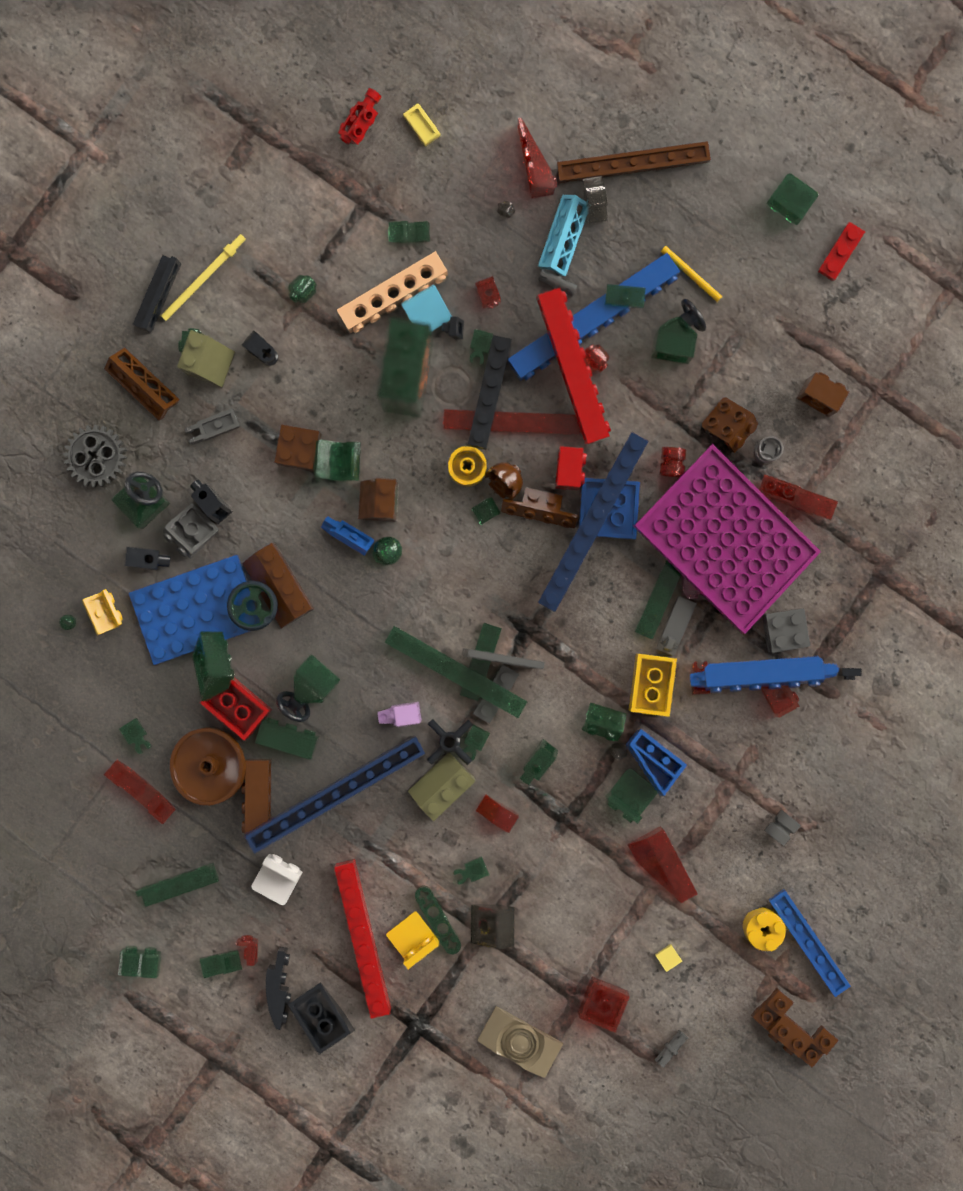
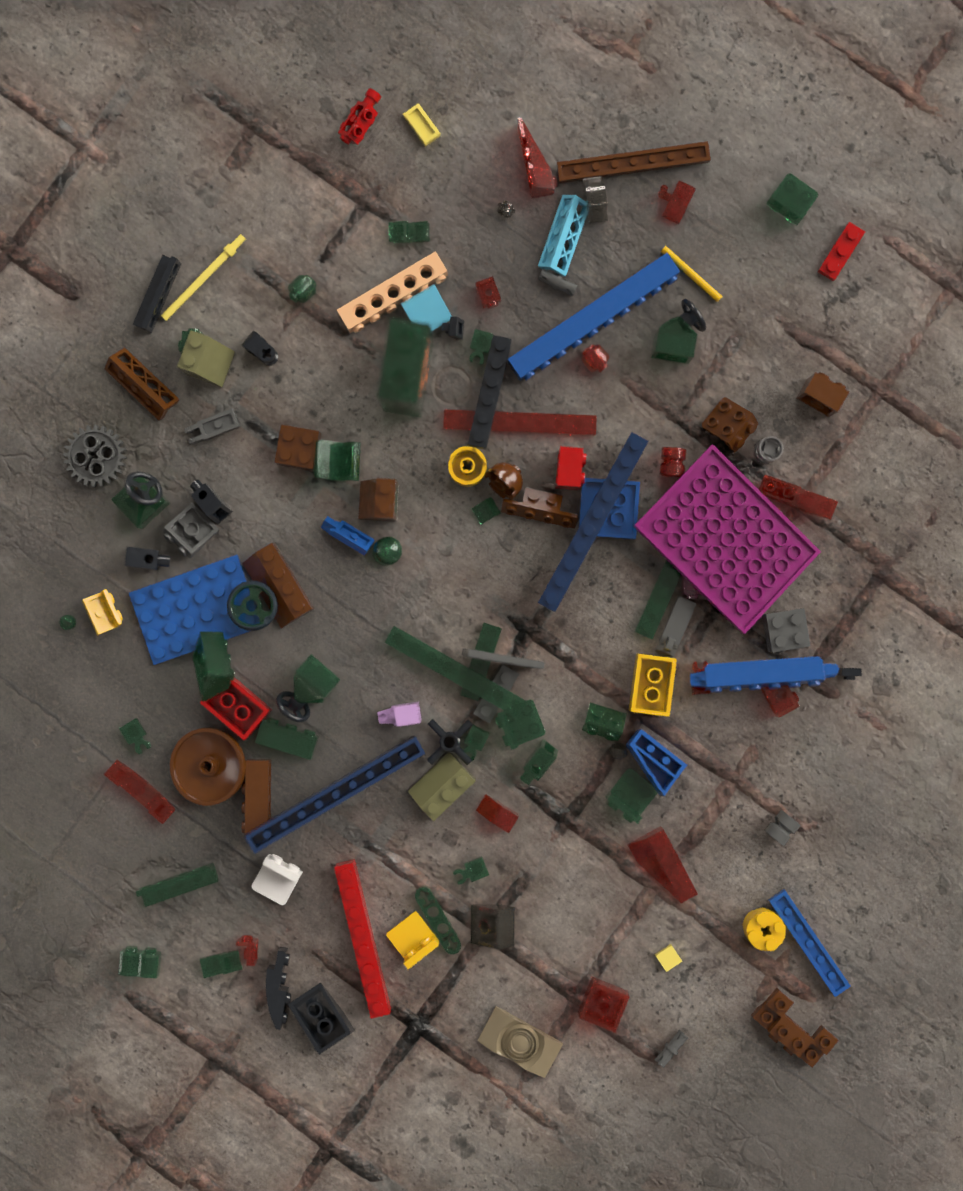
red brick [536,288,611,444] -> none
clear green plate [605,284,646,308] -> none
none -> clear green bracket [495,699,545,750]
none -> clear red plate [658,180,696,224]

